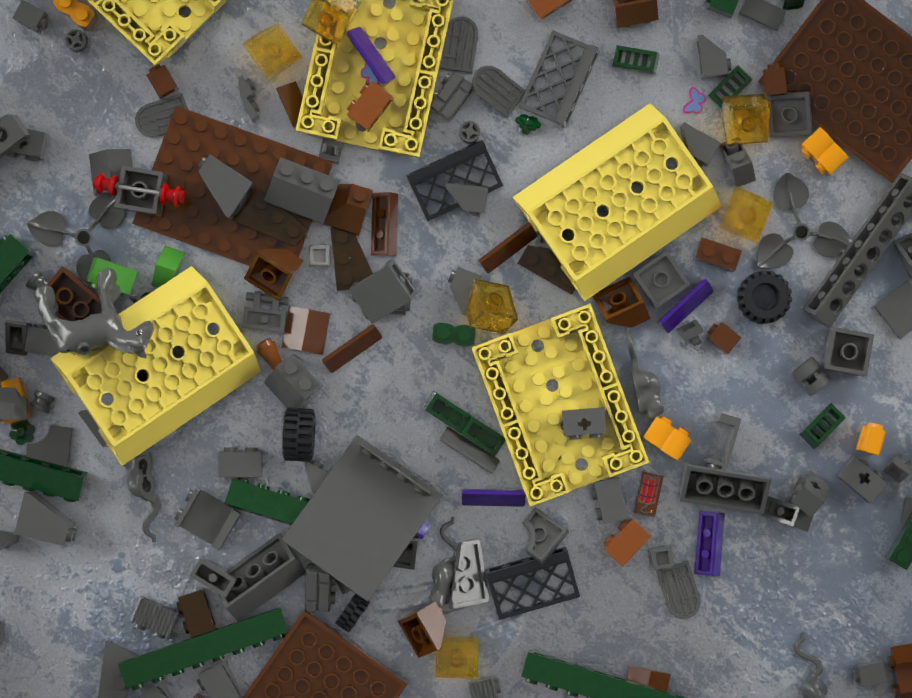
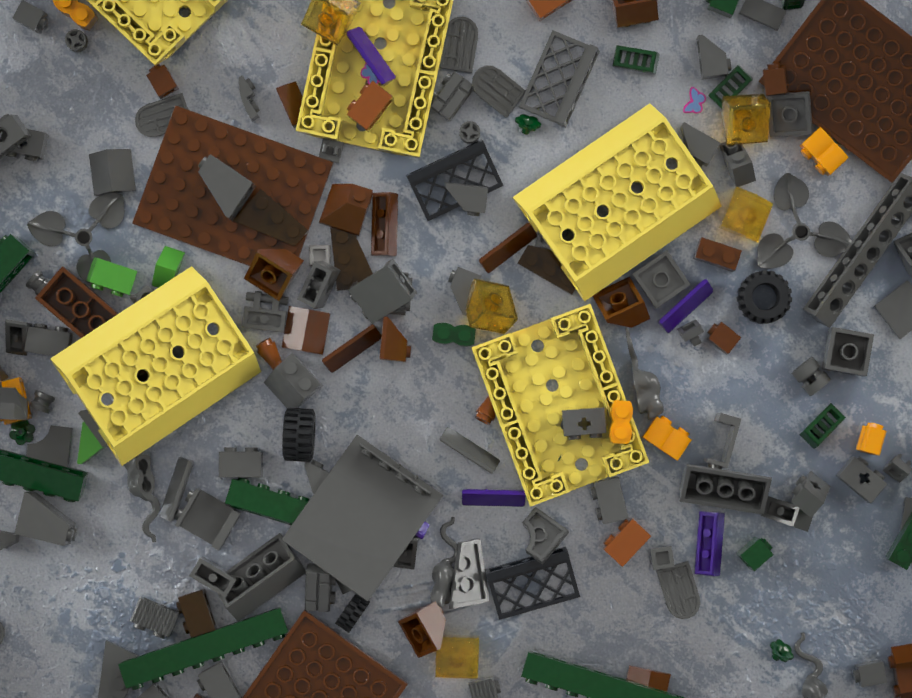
dark grey animal [34,268,154,358] -> none
dark grey brick [93,165,185,217] -> none
clear yellow slope [243,23,303,81] -> none
dark grey slope [264,157,340,225] -> none
dark green slope [422,391,506,456] -> none
tile [634,472,664,517] -> none
none -> bright green slope [77,422,106,464]
none -> dark grey slope [160,457,194,522]
none -> dark grey brick [297,261,340,309]
none -> reddish brown slope [380,316,411,362]
none -> dark orange cone [475,395,496,425]
none -> light orange brick [609,400,633,444]
none -> dark green brick [736,537,774,572]
none -> dark green plant [770,639,794,662]

